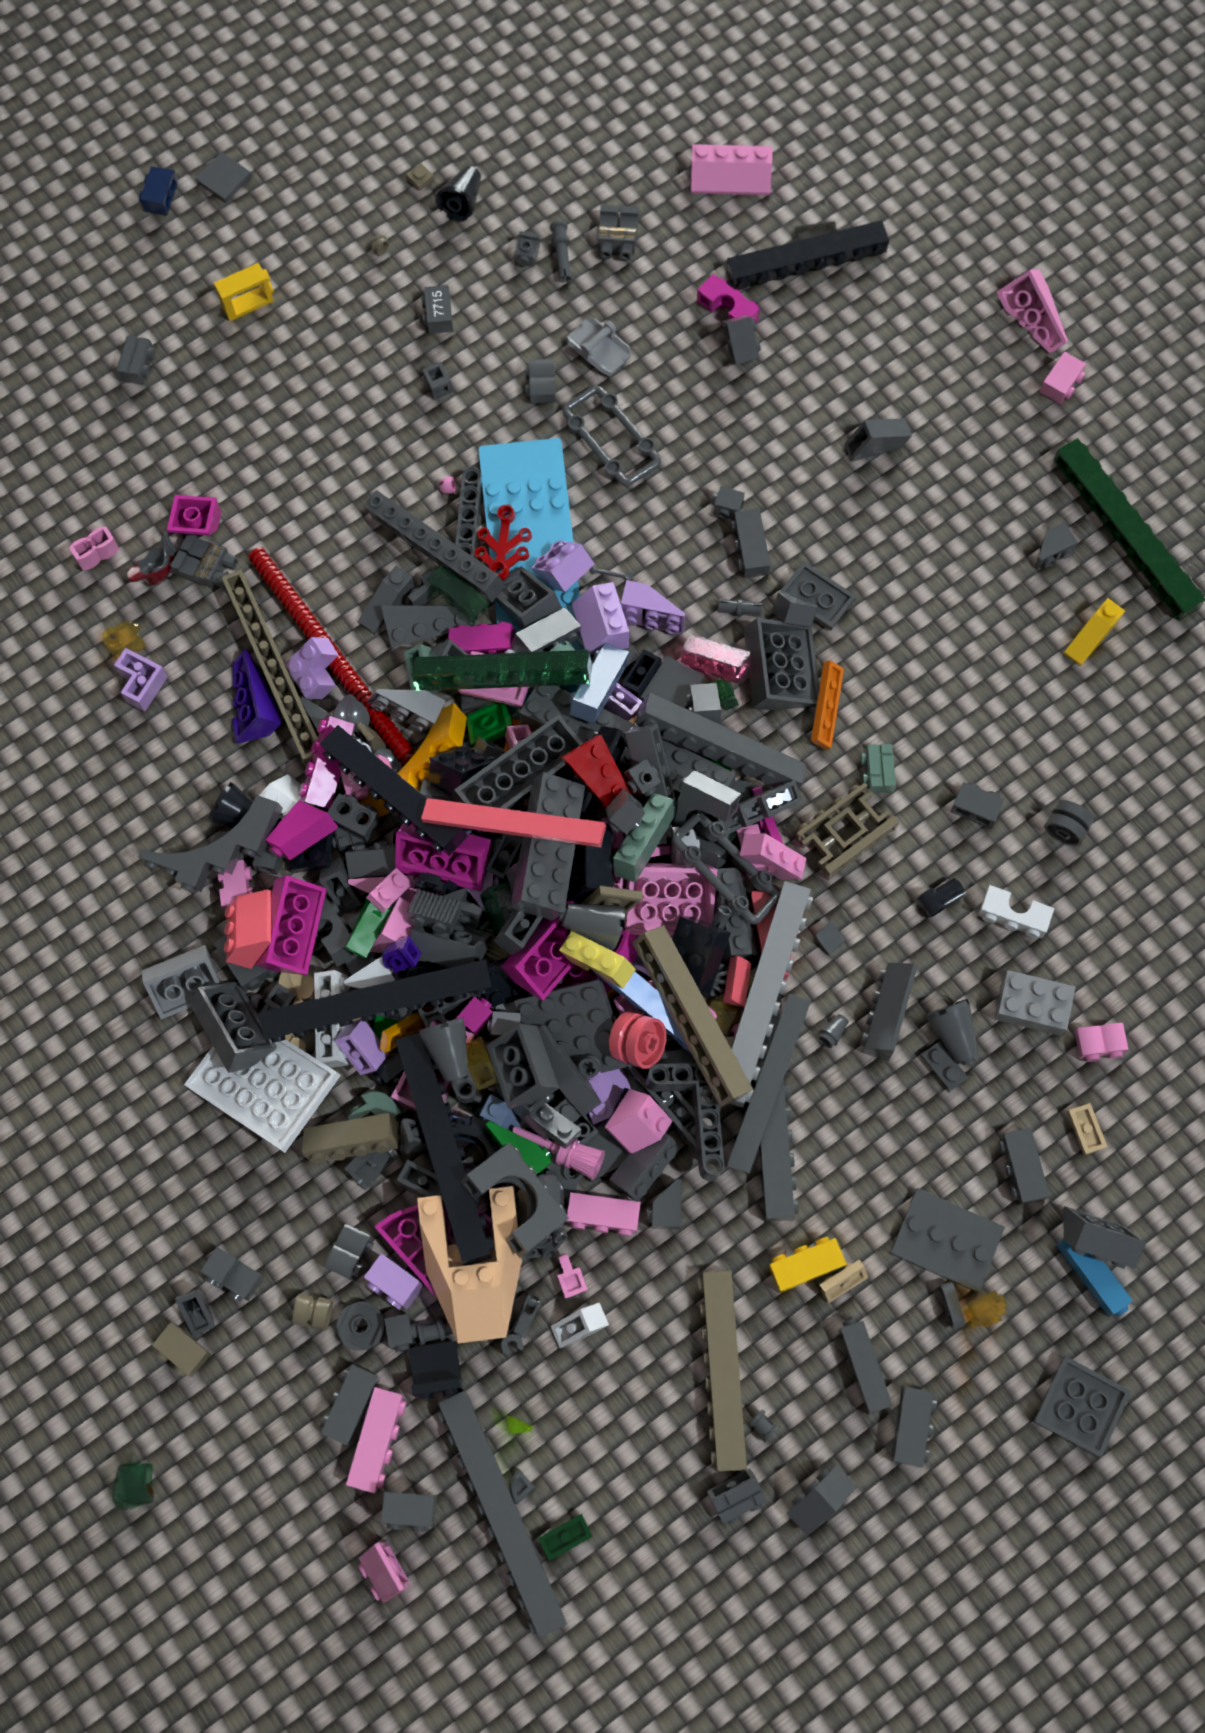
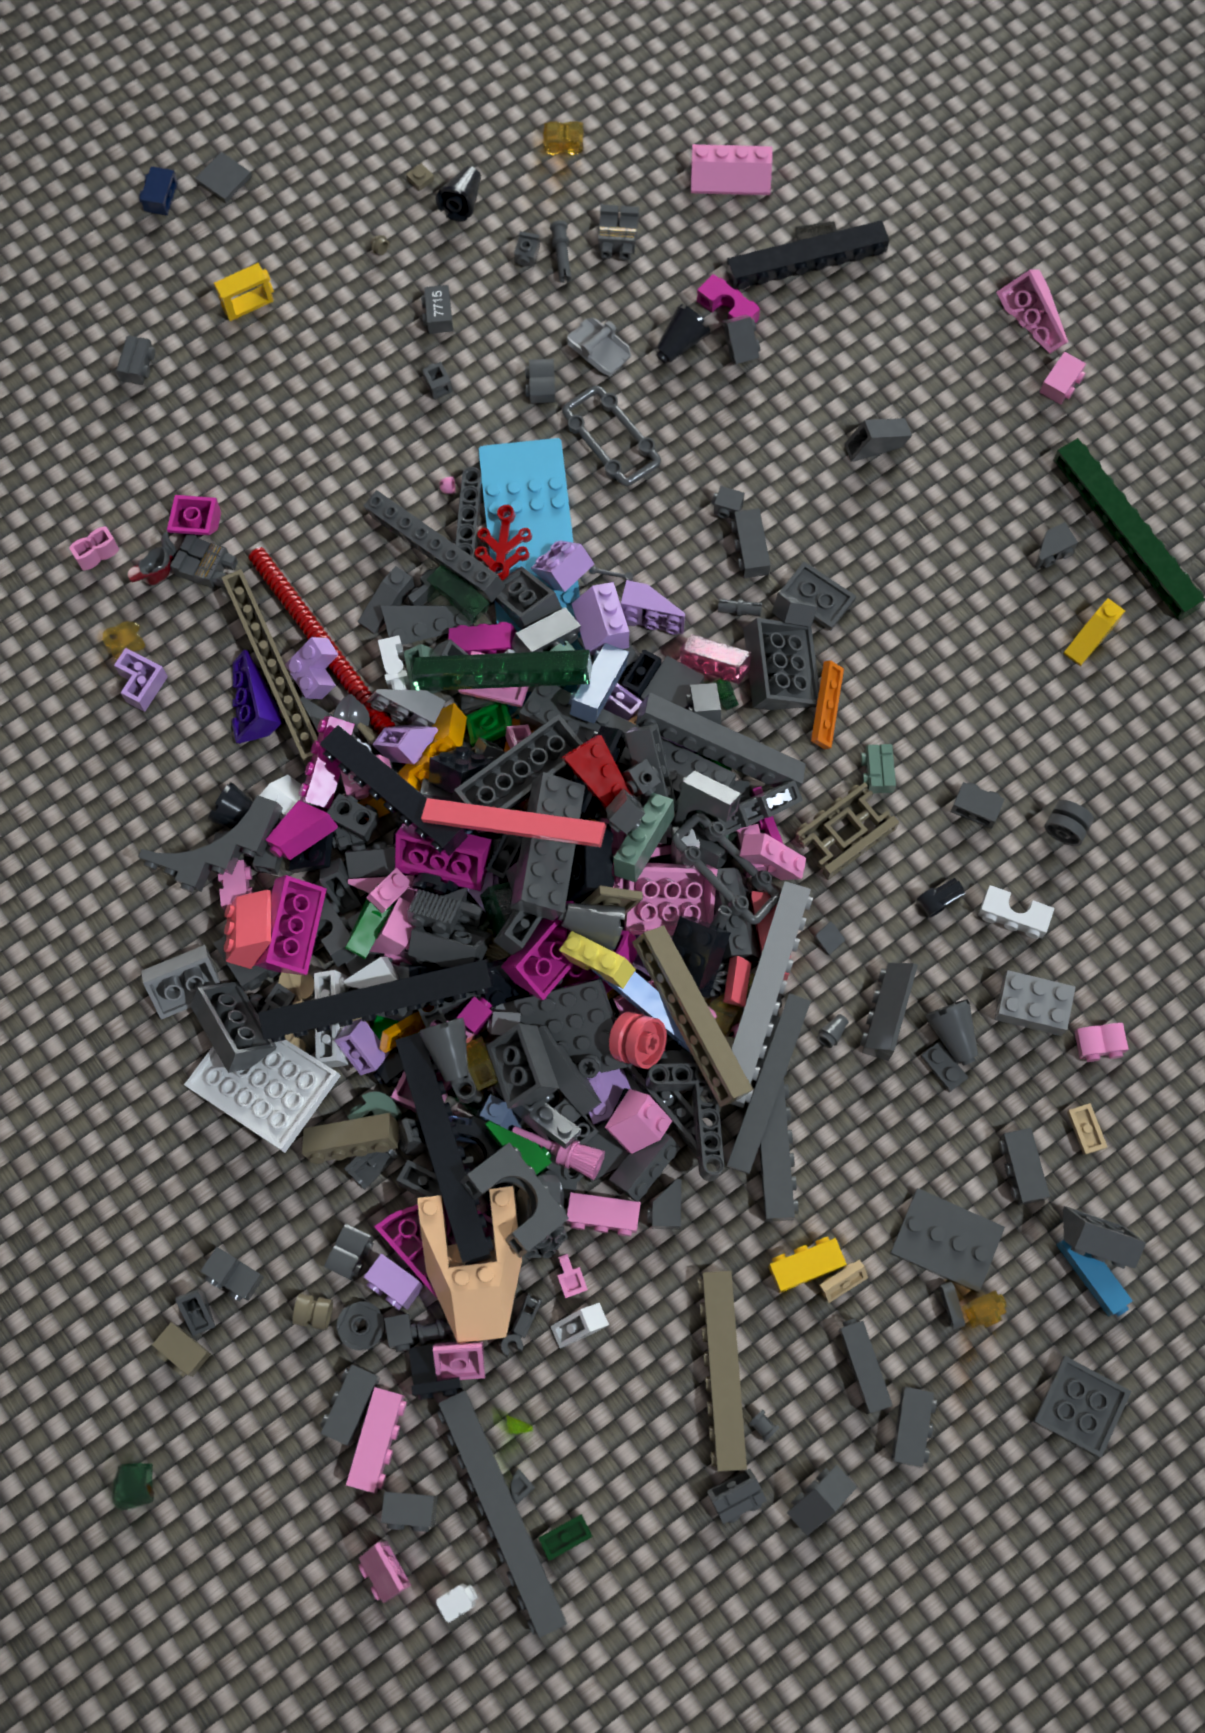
dark purple brick [382,936,421,973] -> none
none -> lavender slope [372,725,438,764]
none -> white hips [378,635,411,690]
none -> bright pink slope [433,1341,485,1381]
none -> white brick [436,1583,478,1622]
none -> clear yellow brick [543,121,584,155]
none -> black cone [656,304,711,363]

